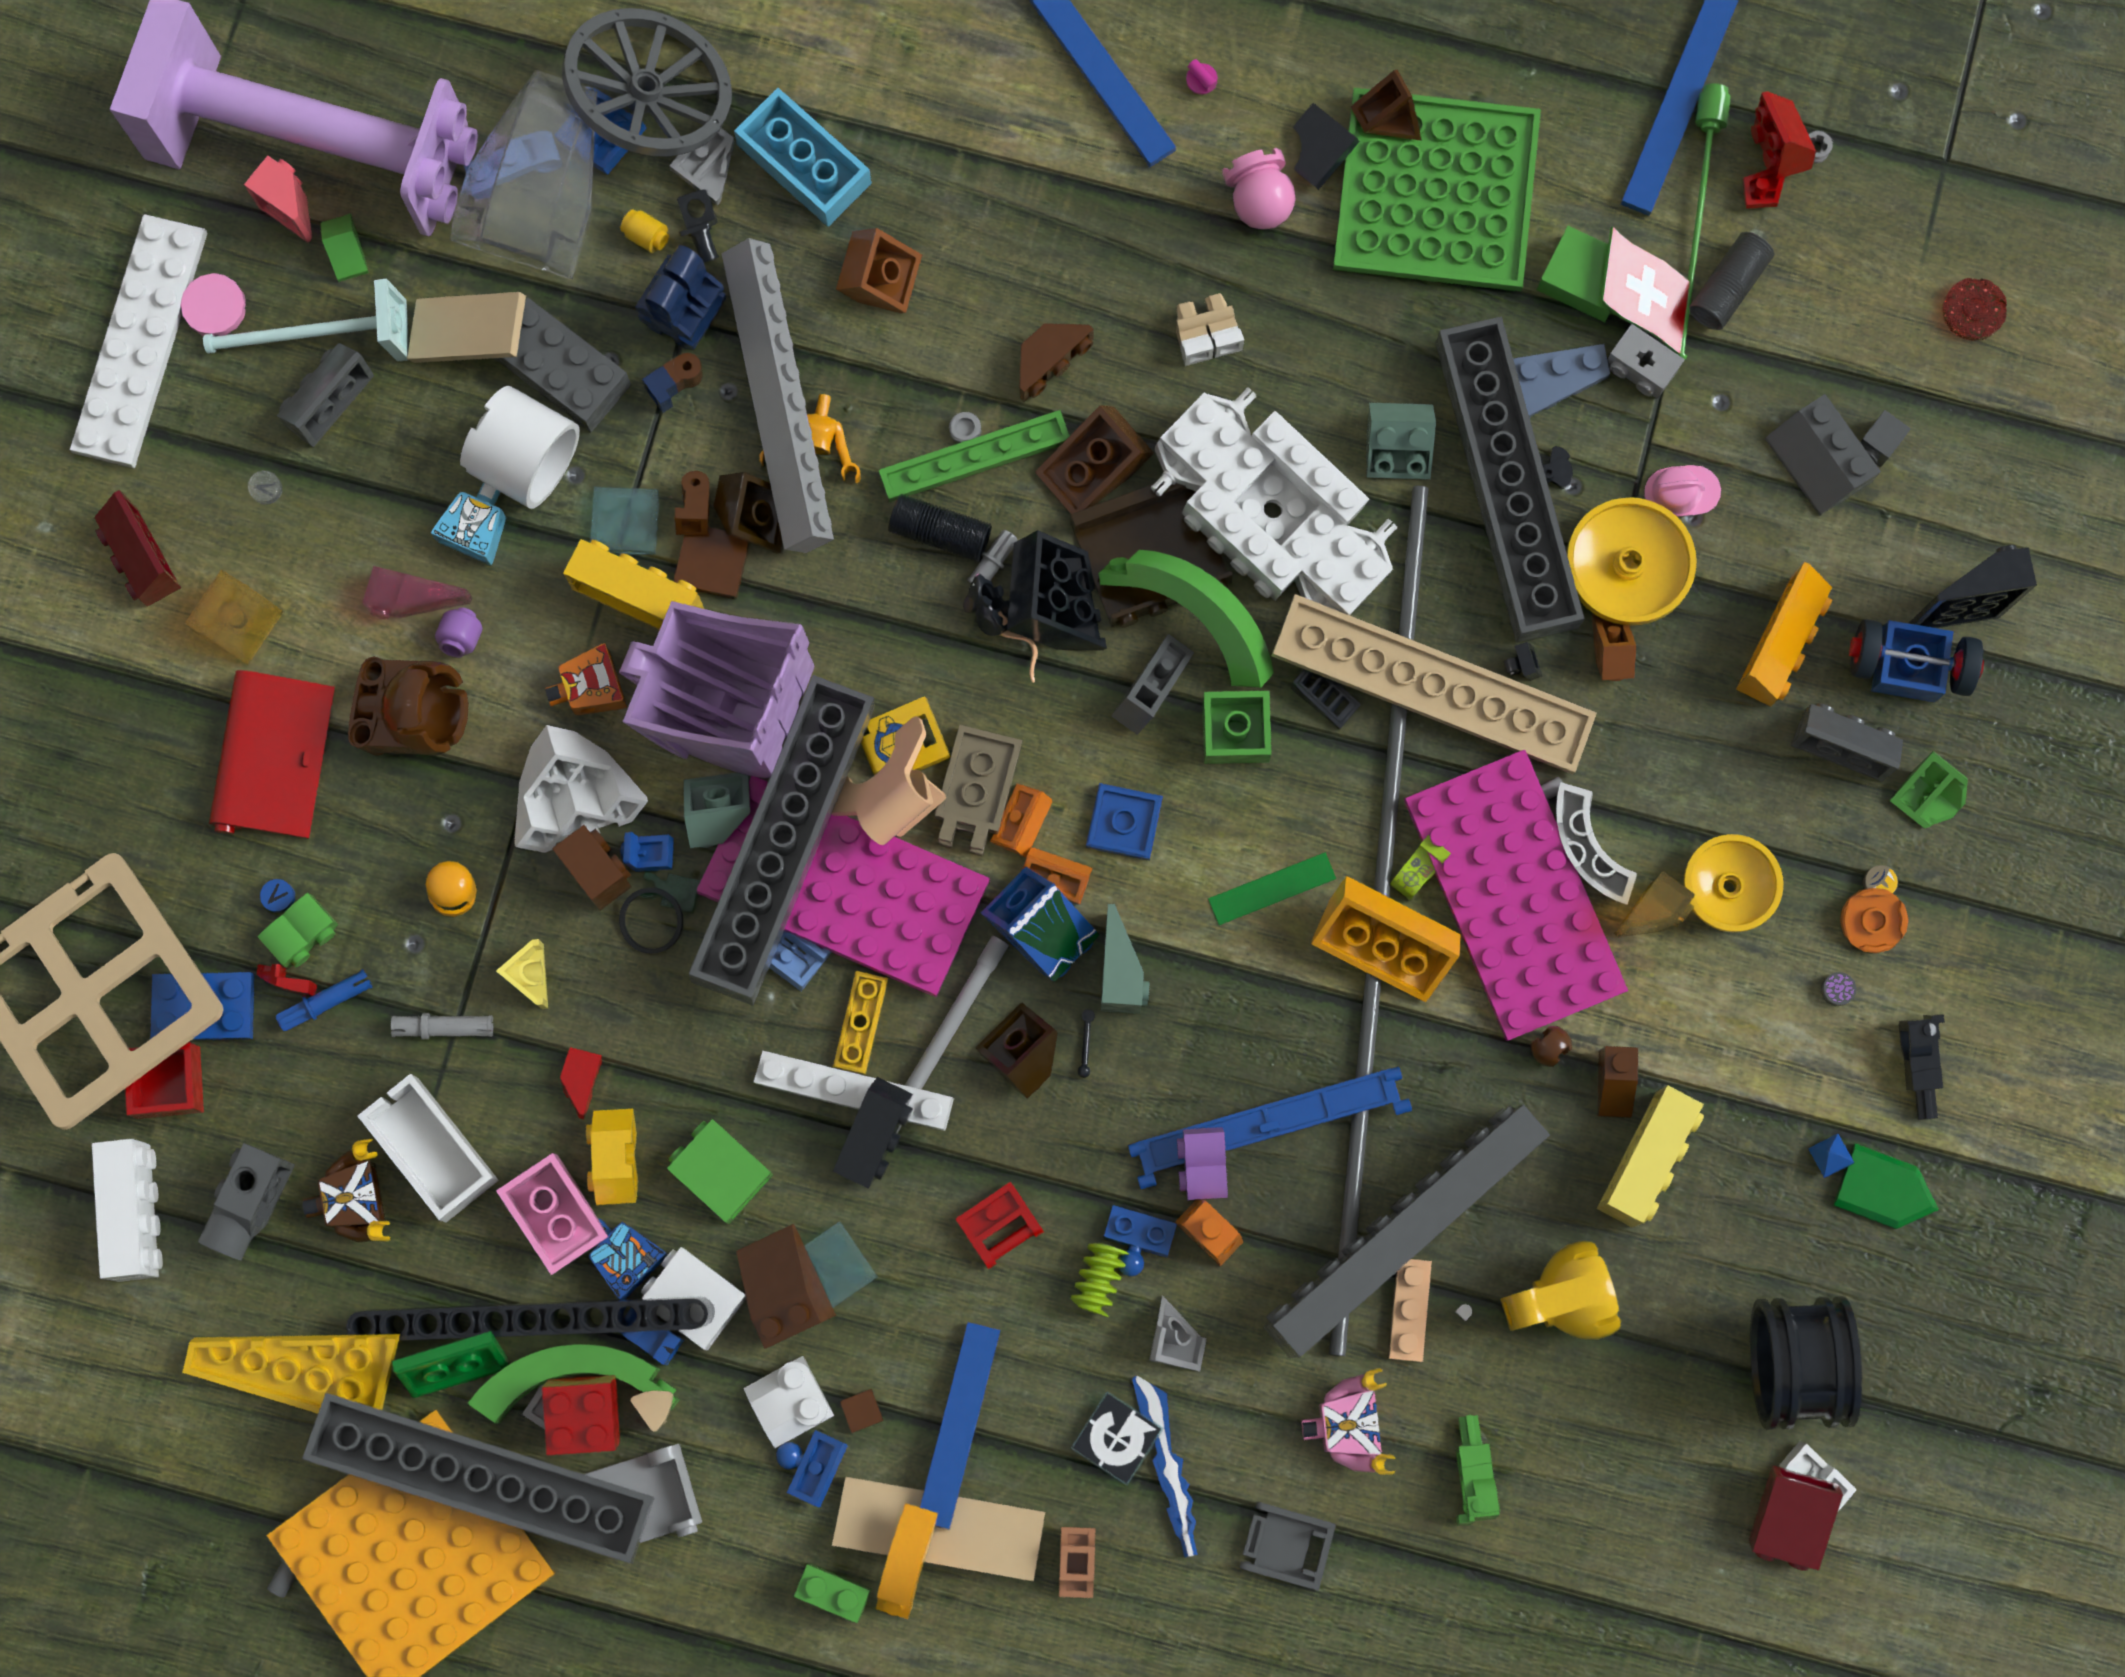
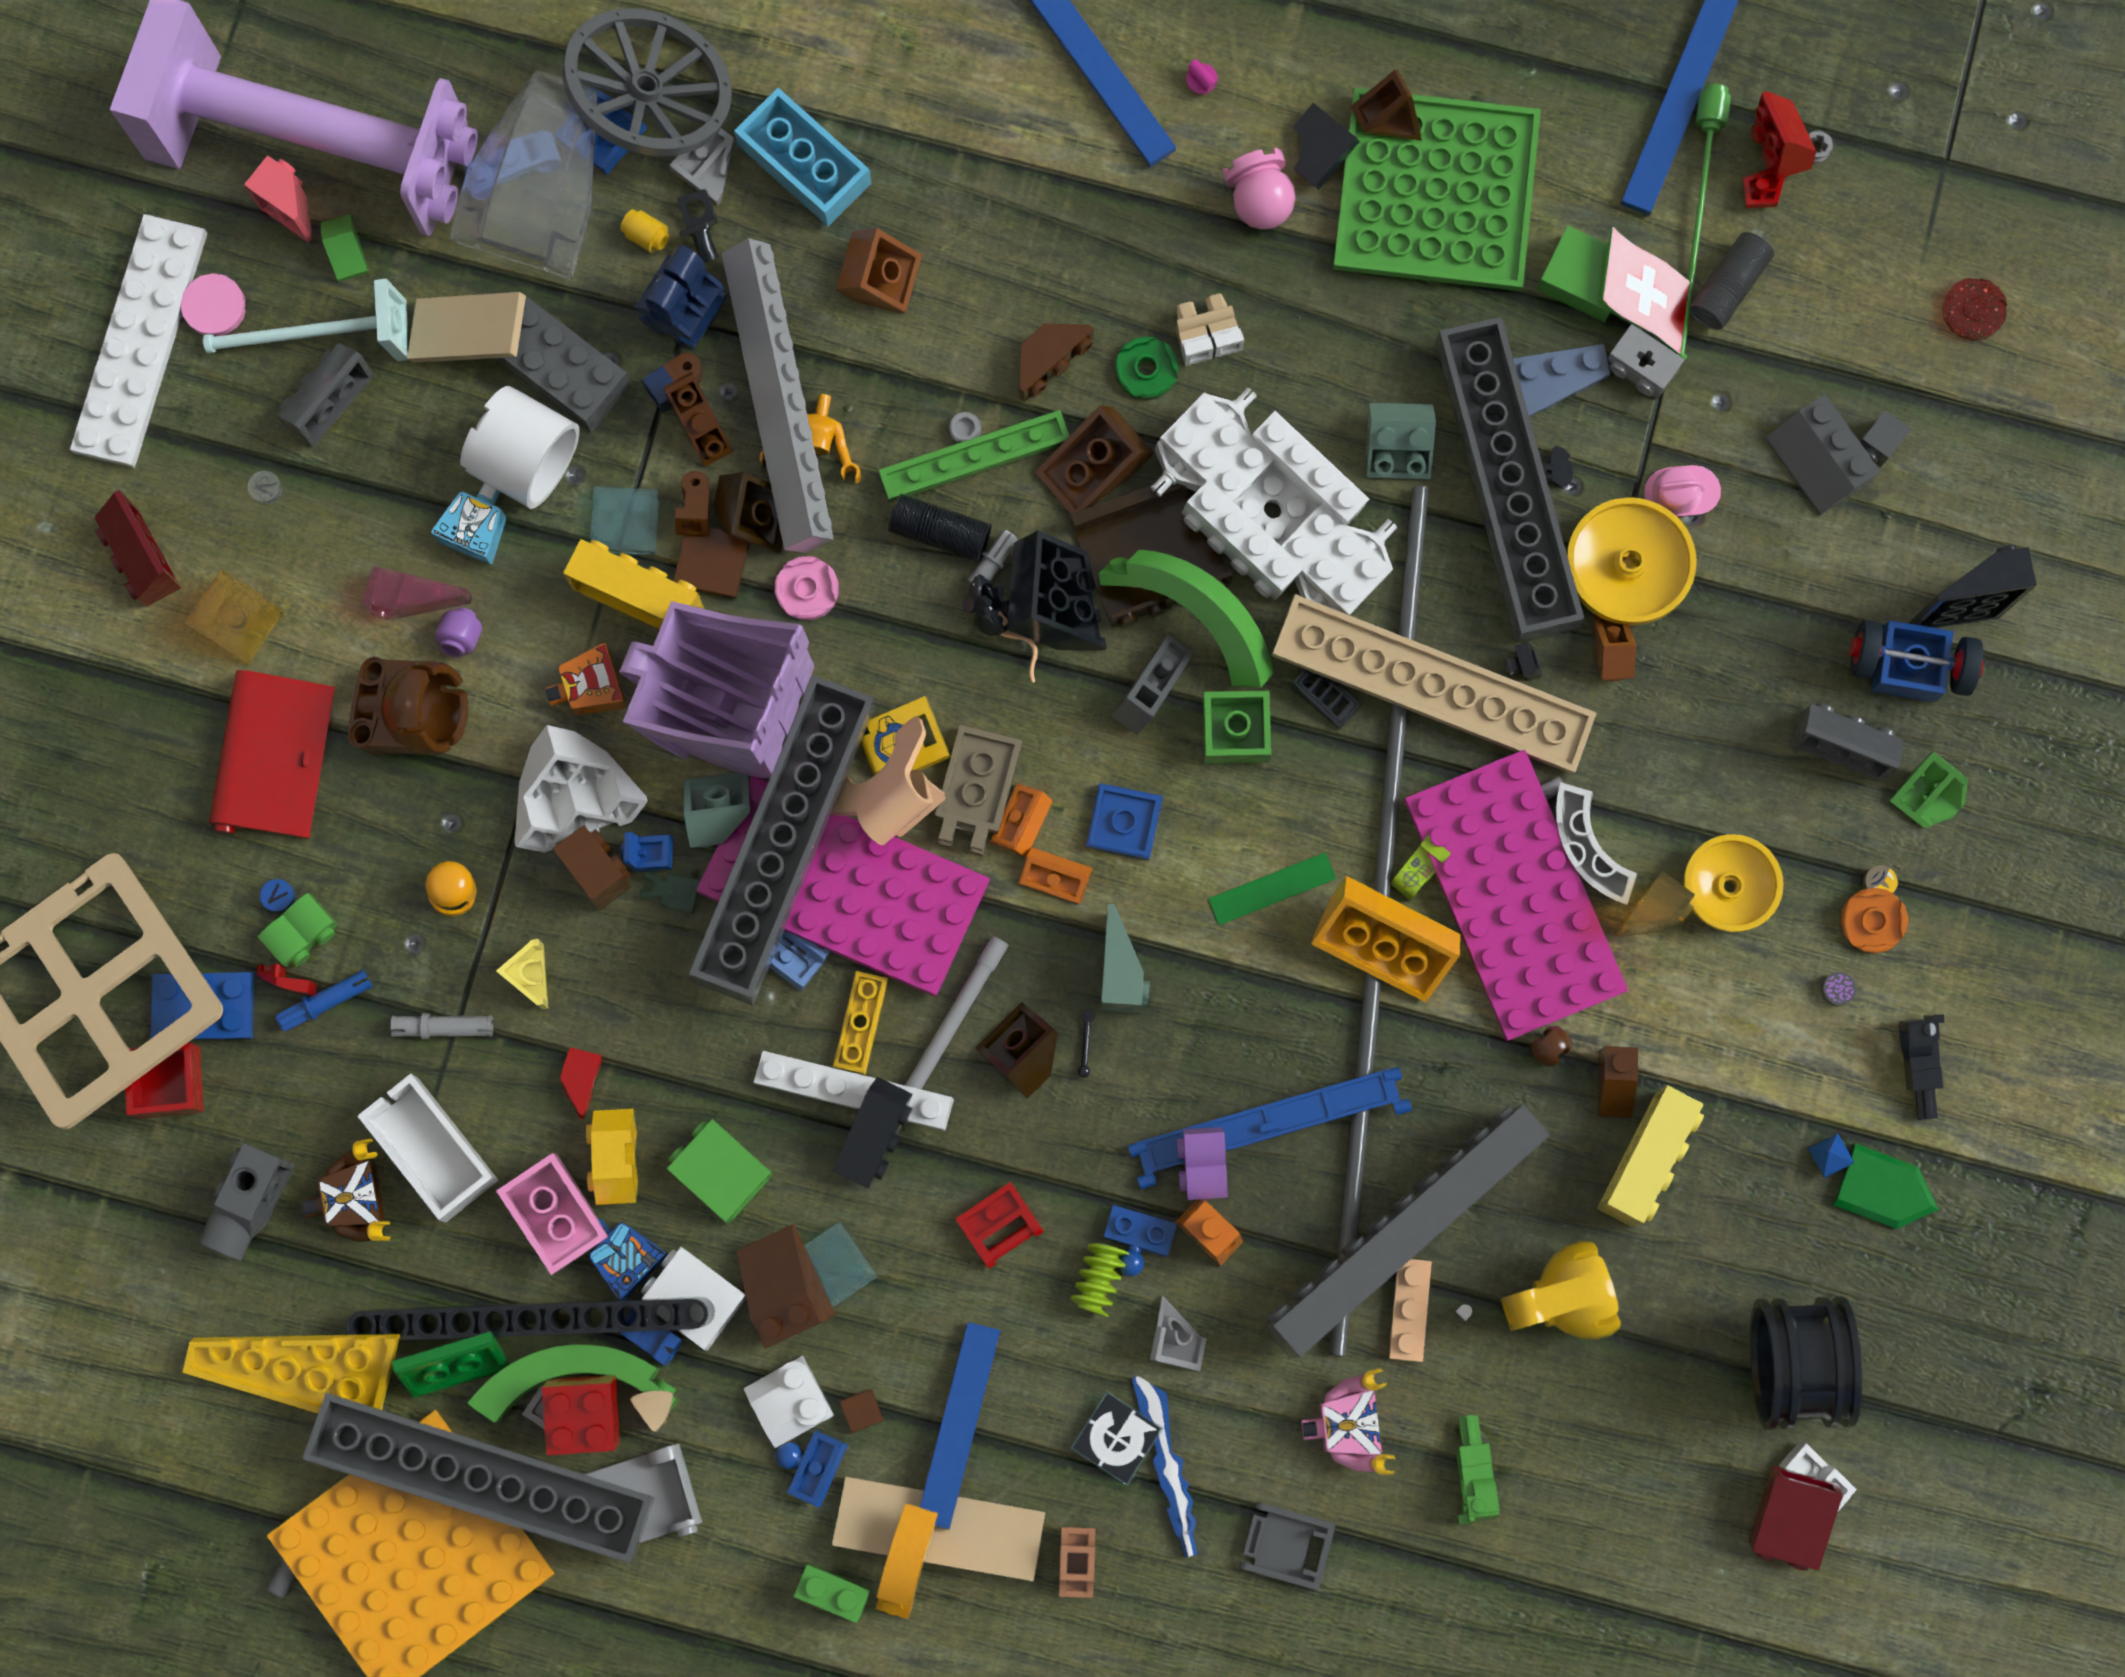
white piece [92,1139,163,1282] -> none
black piece [619,887,684,954] -> none
slope [981,867,1100,982] -> none
light orange slope [1736,562,1832,707] -> none
none -> reddish brown slope [663,372,733,467]
none -> bright pink tile [775,556,839,620]
none -> green tile [1115,336,1179,400]

